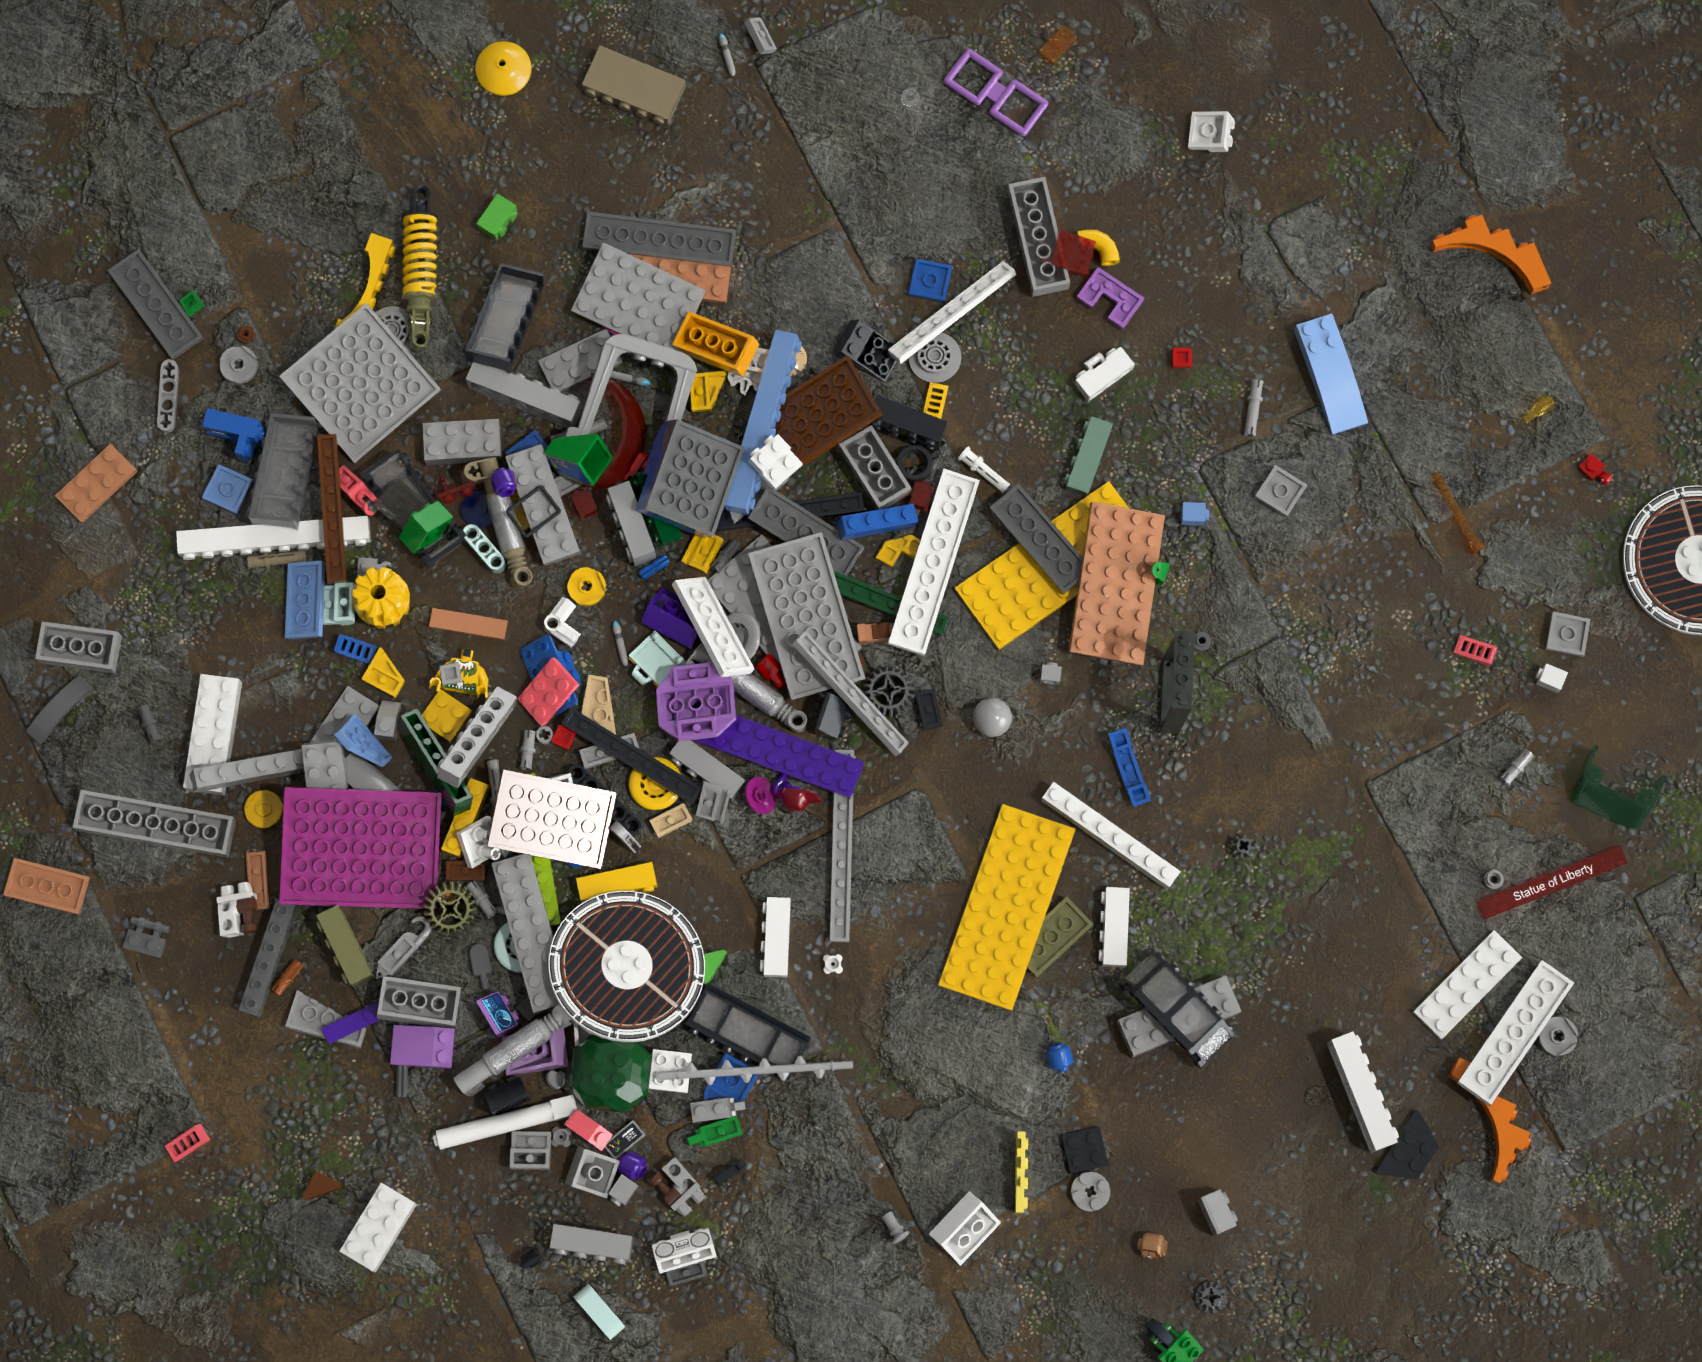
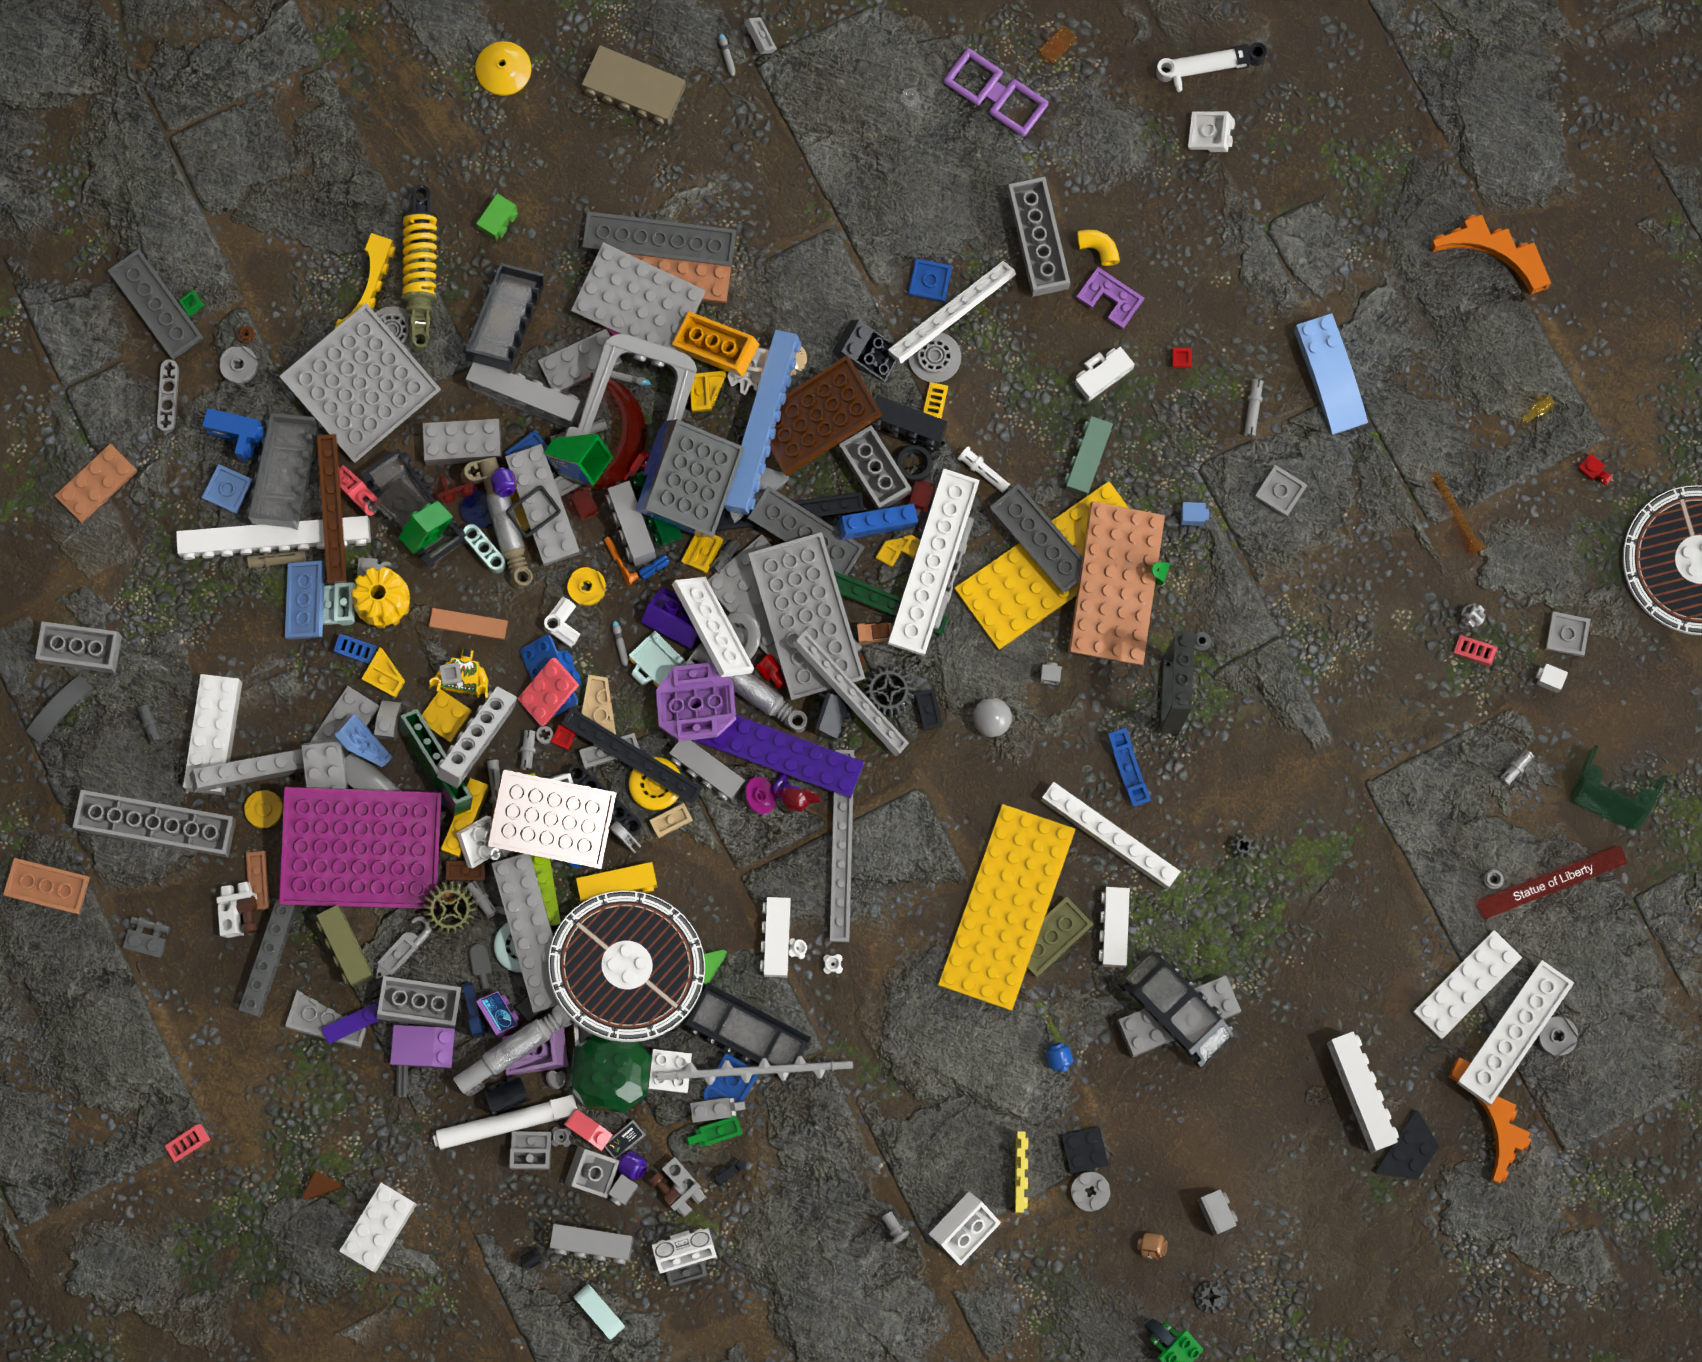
dark orange axle [271,959,303,996] -> none
light grey plate [696,782,731,824] -> none
white plate [748,434,803,490] -> none
clear red plate [1051,229,1096,278] -> none
none -> dark blue beam [462,982,486,1039]
none -> orange piece [604,536,639,586]
none -> white plate [788,938,807,959]
none -> light grey piece [933,517,974,629]
none -> white piece [1156,42,1267,92]
none -> light grey gear [1461,603,1486,628]

